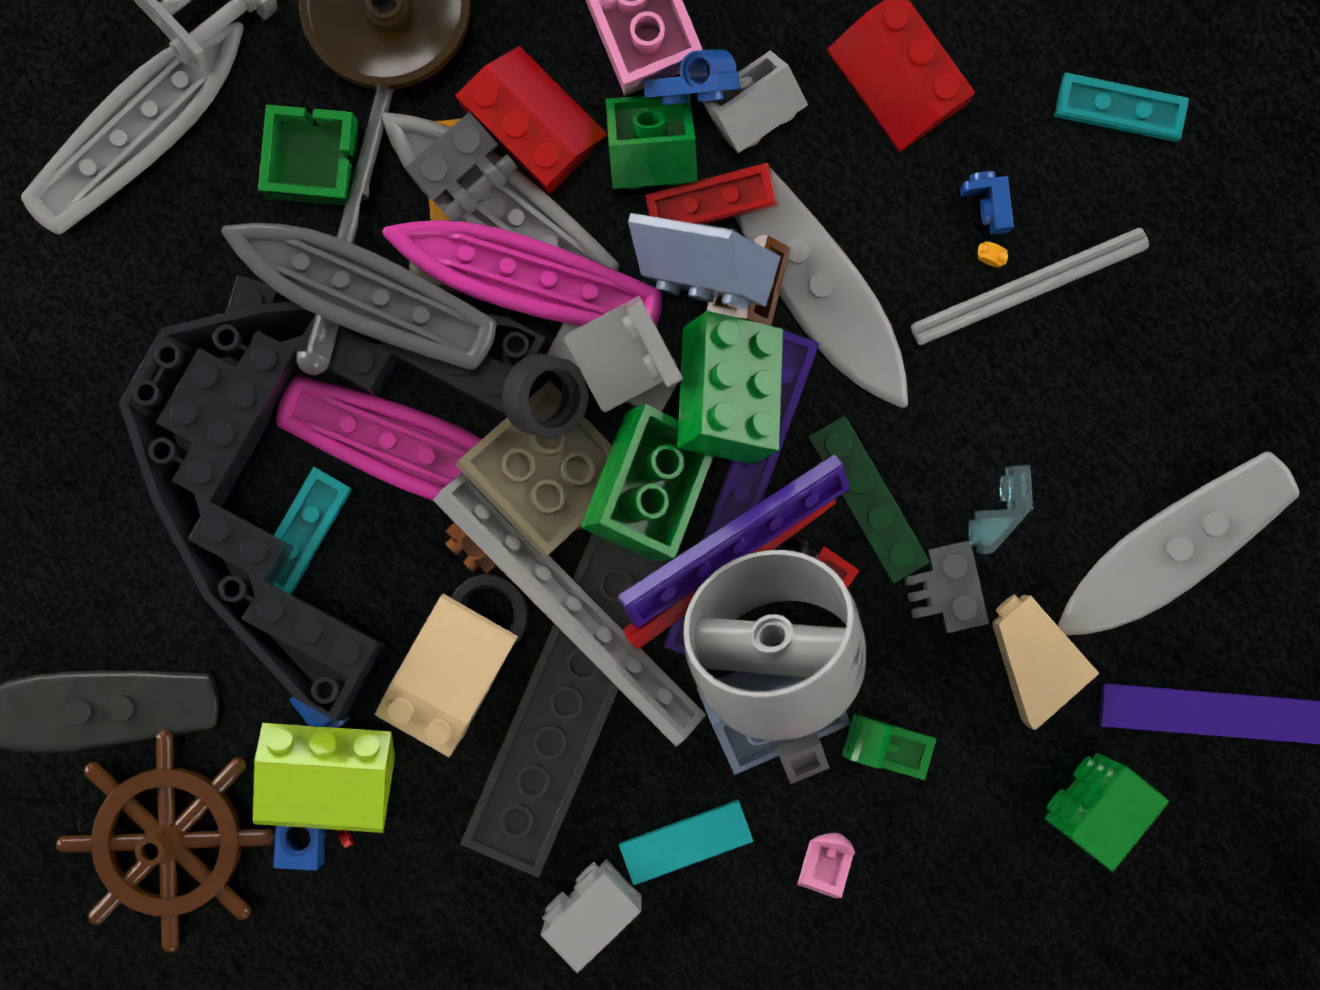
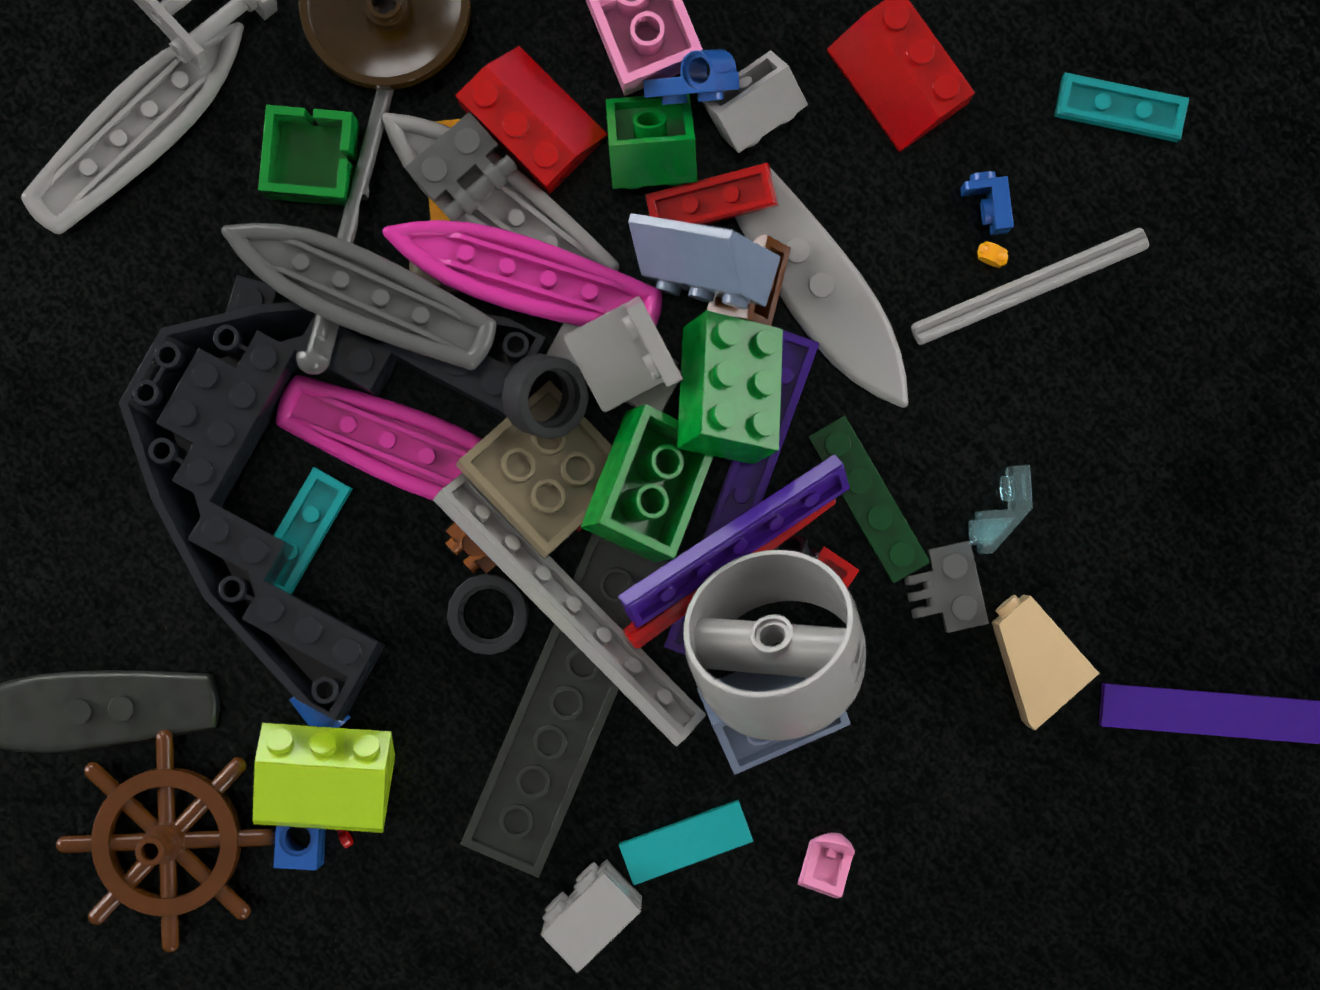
tan slope [375,594,518,757] -> none
dark grey plate [776,732,830,784] -> none
green plate [841,714,936,780] -> none
green brick [1044,753,1169,871] -> none
light grey piece [1057,451,1300,636] -> none

